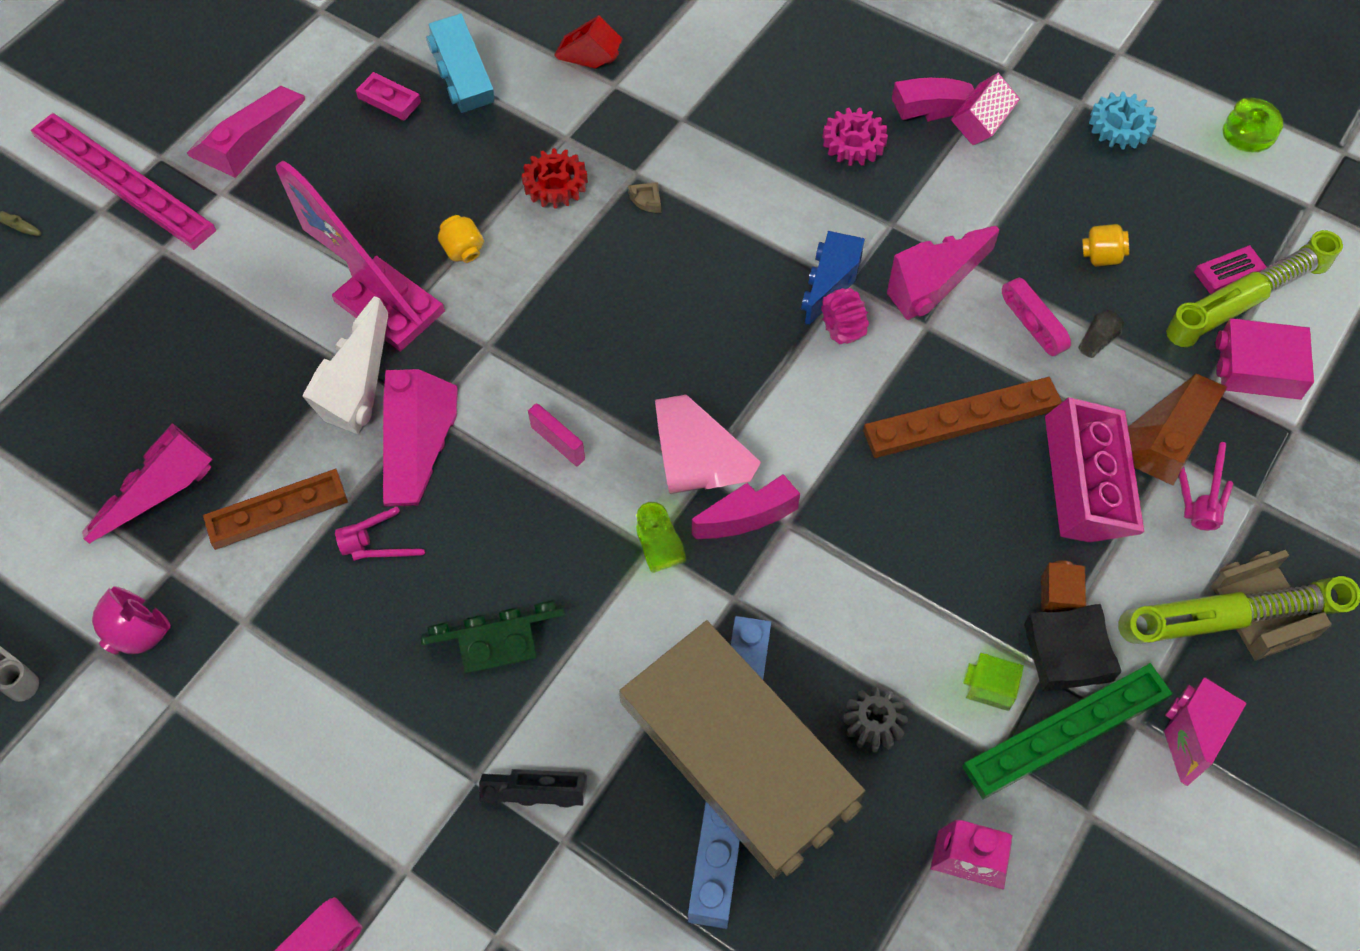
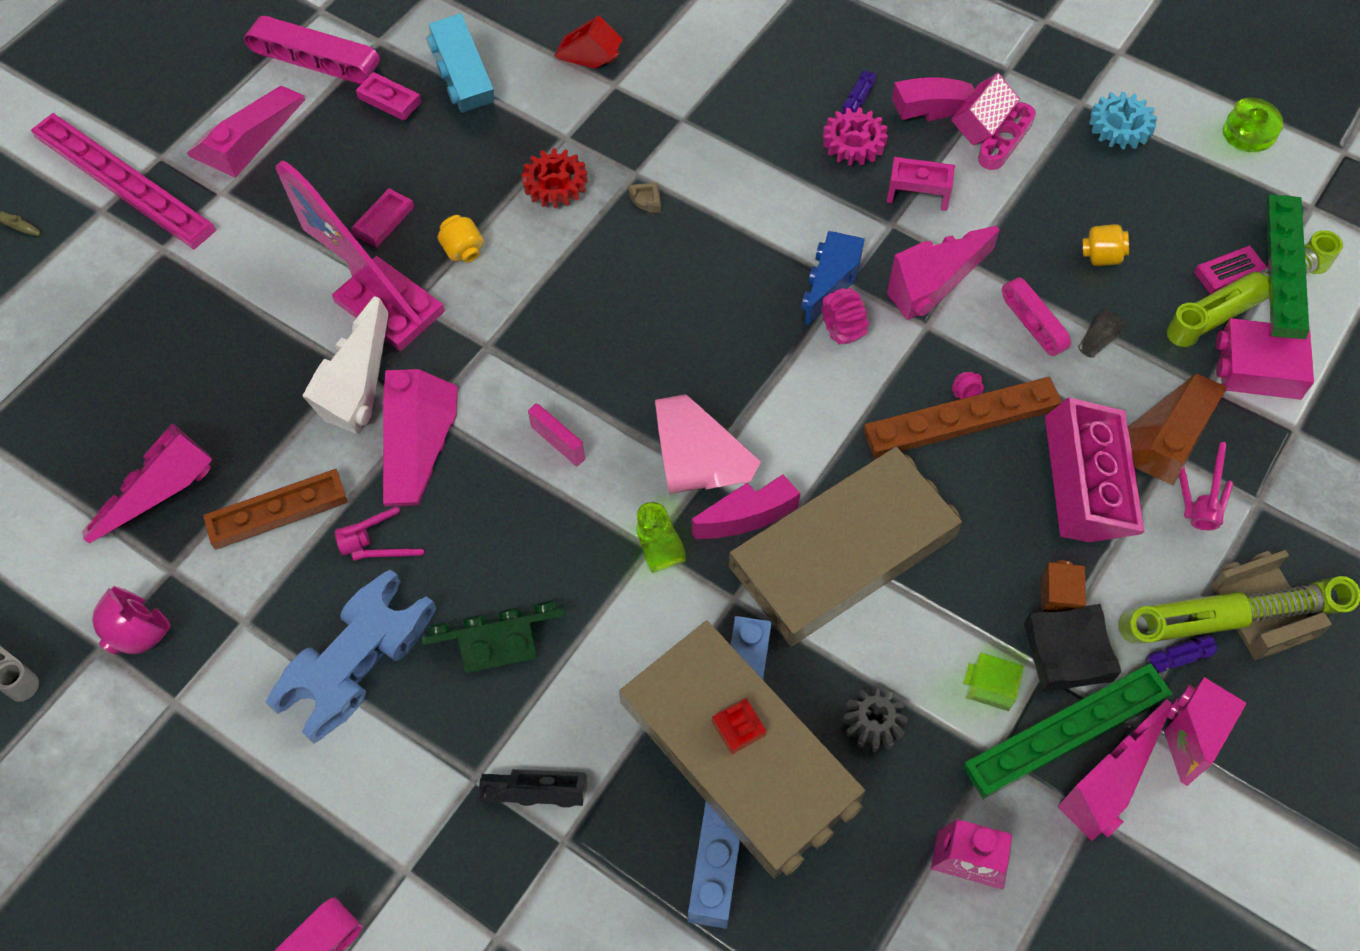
none -> dark pink beam [244,16,380,84]
none -> medium blue piece [266,569,437,743]
none -> dark pink tile [351,188,414,248]
none -> red tile [712,698,767,754]
none -> dark tan brick [729,446,962,647]
none -> dark purple axle [841,70,876,114]
none -> dark pink panel [886,157,955,211]
none -> dark pink plate [952,372,984,399]
none -> dark pink beam [978,102,1035,170]
none -> dark pink wedge [1058,699,1173,841]
none -> dark purple axle [1146,635,1218,673]
none -> green plate [1266,195,1310,340]

